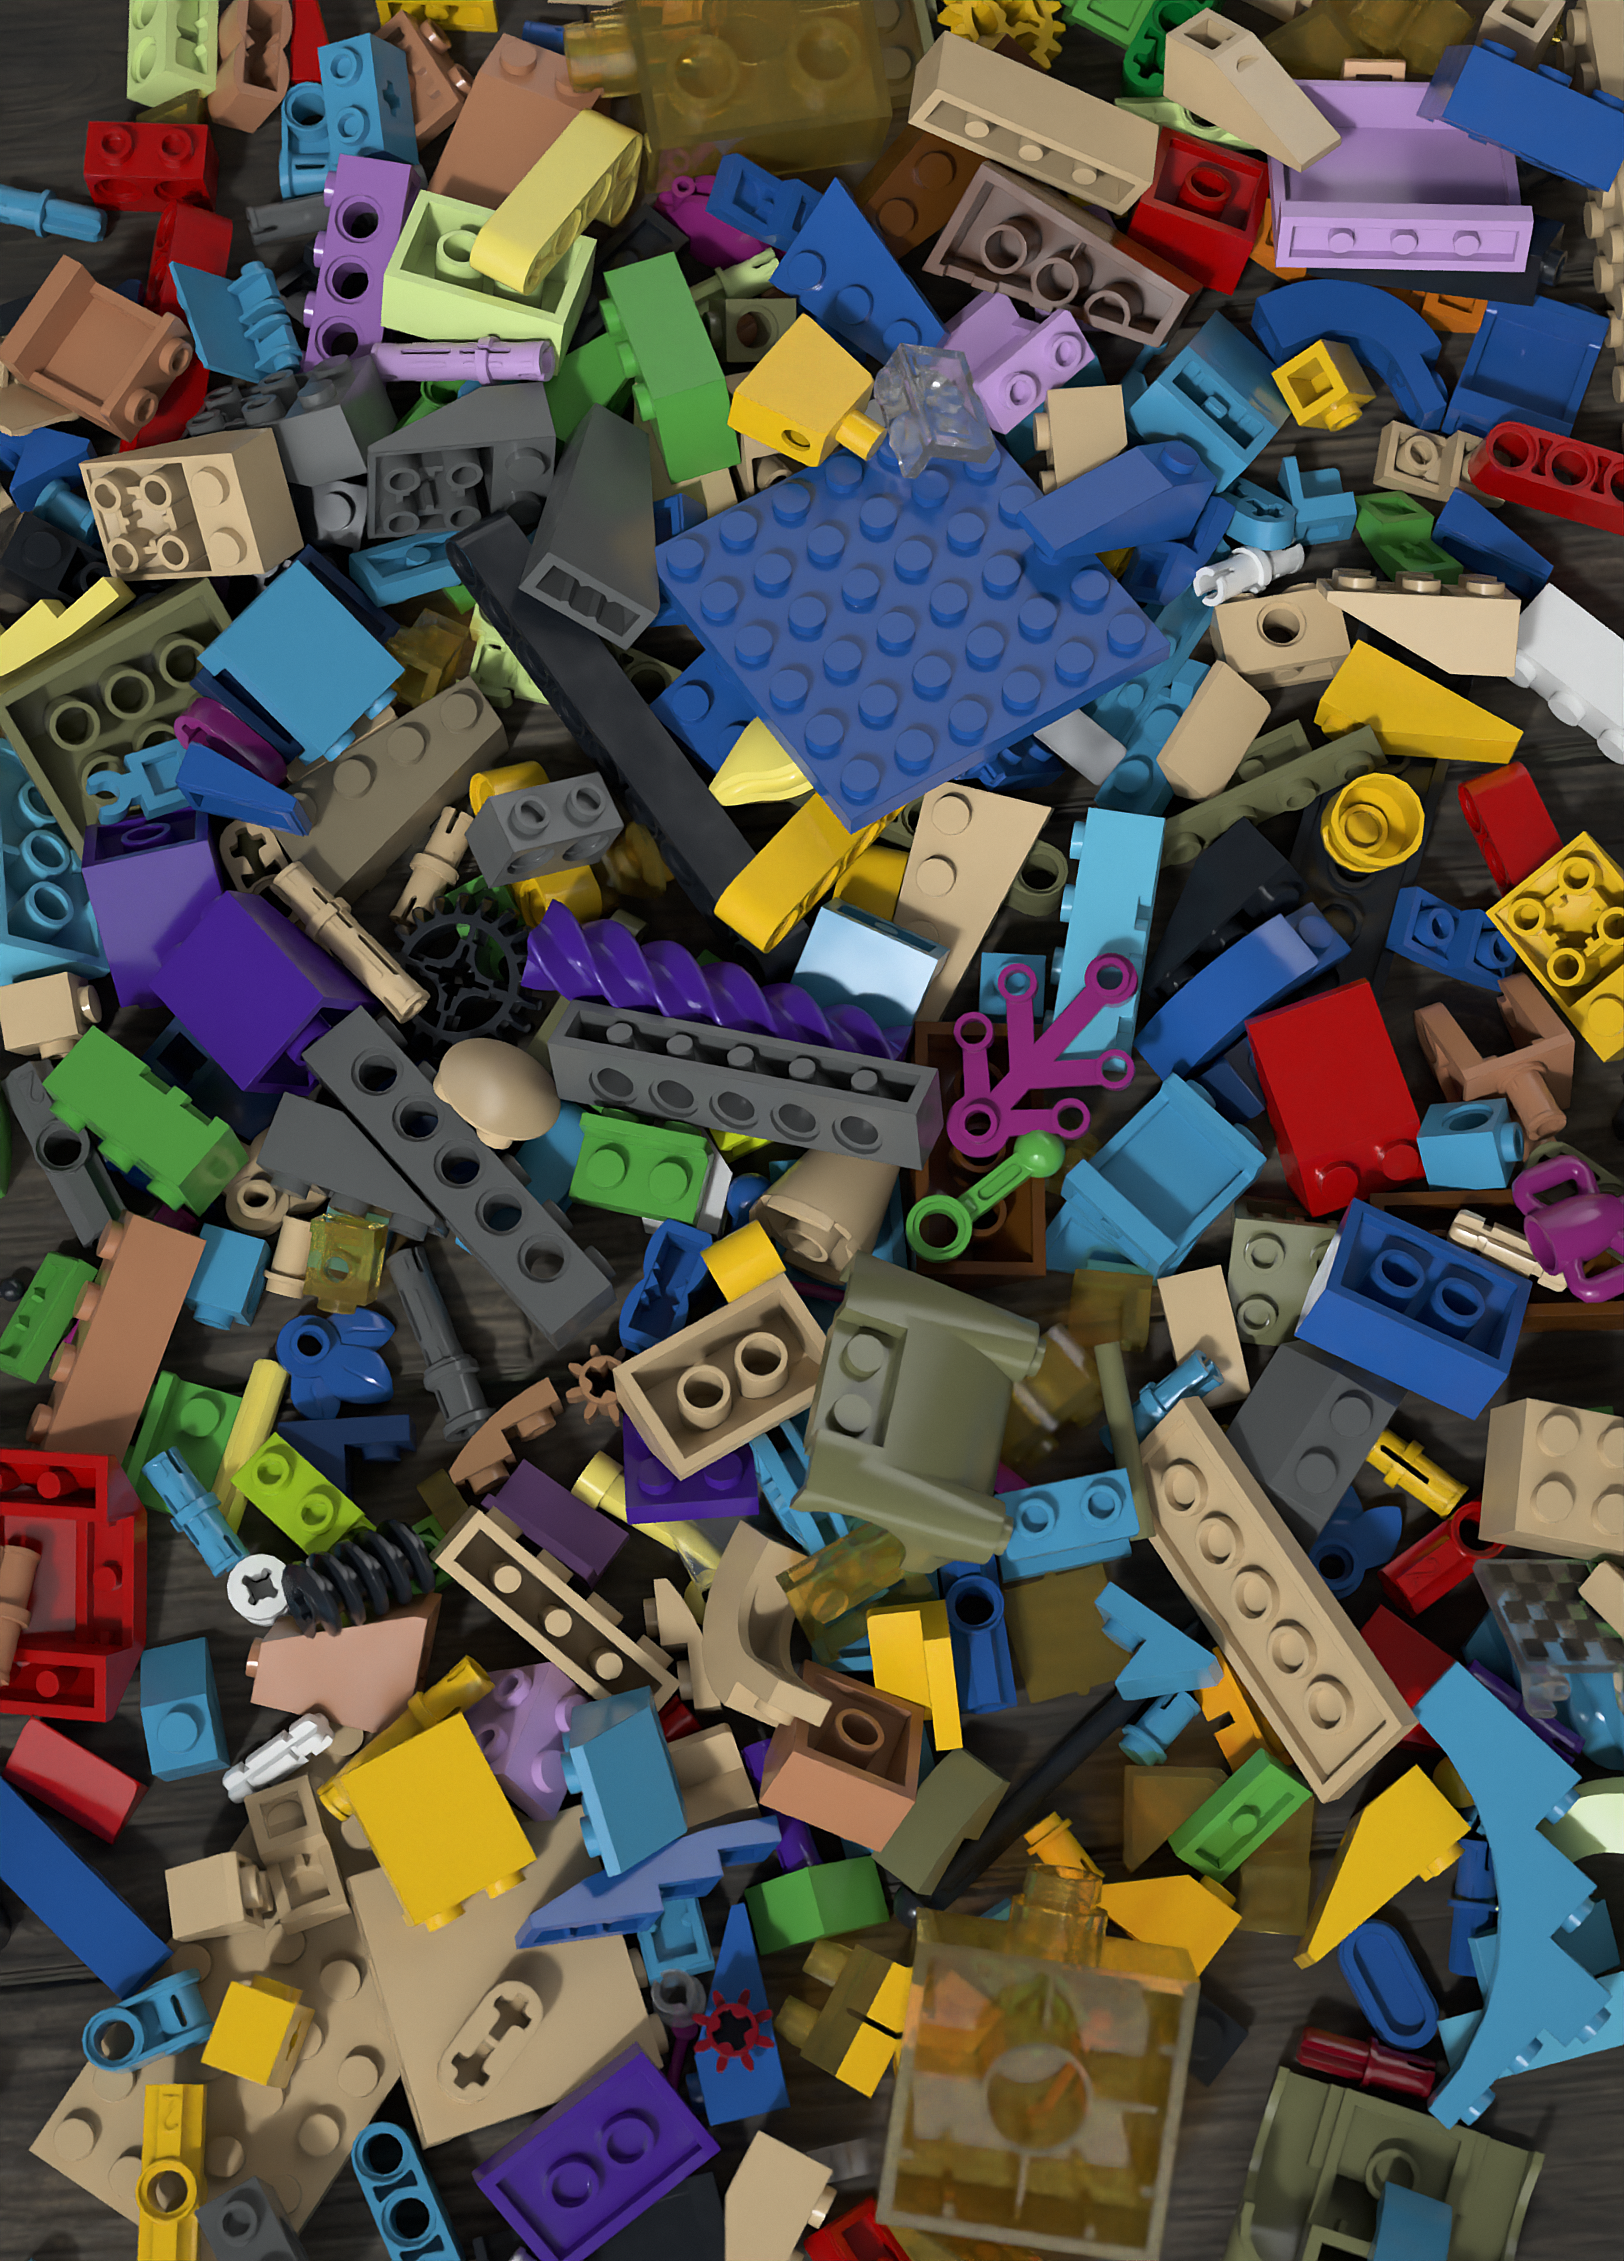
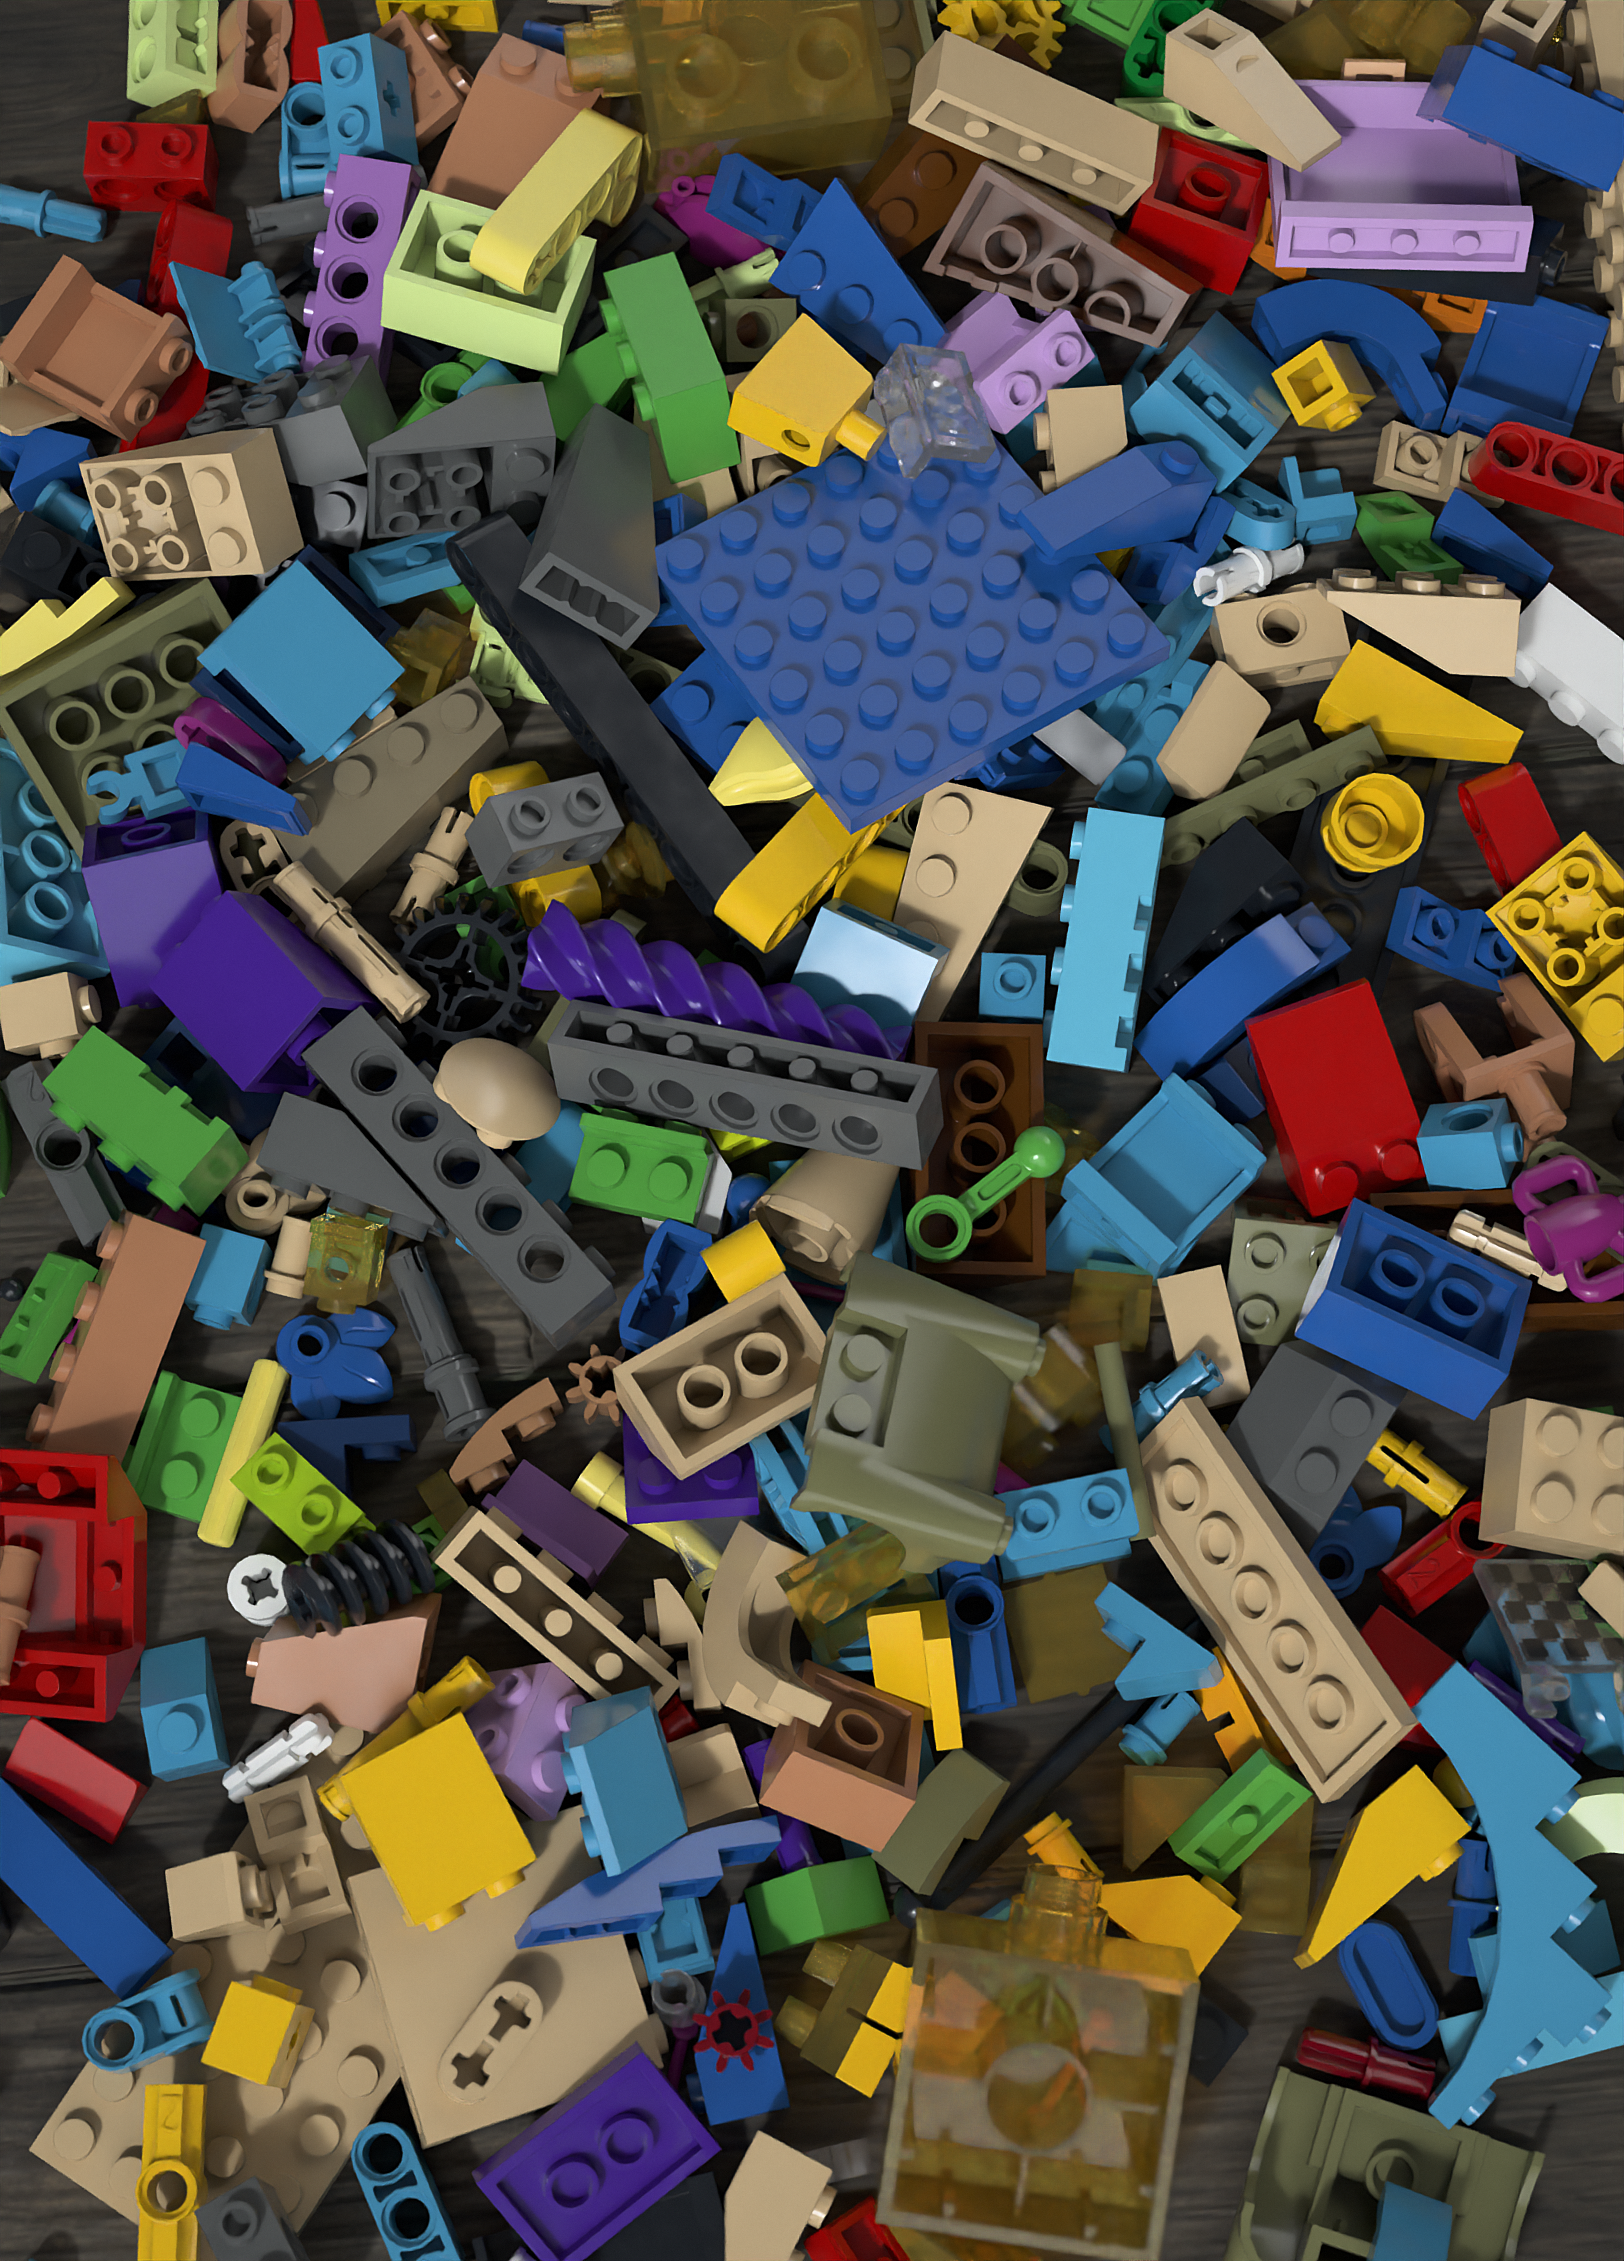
dark azure pin [141,1446,251,1578] -> none
lavender pin [370,336,555,386] -> none
magenta plant [947,953,1138,1158] -> none

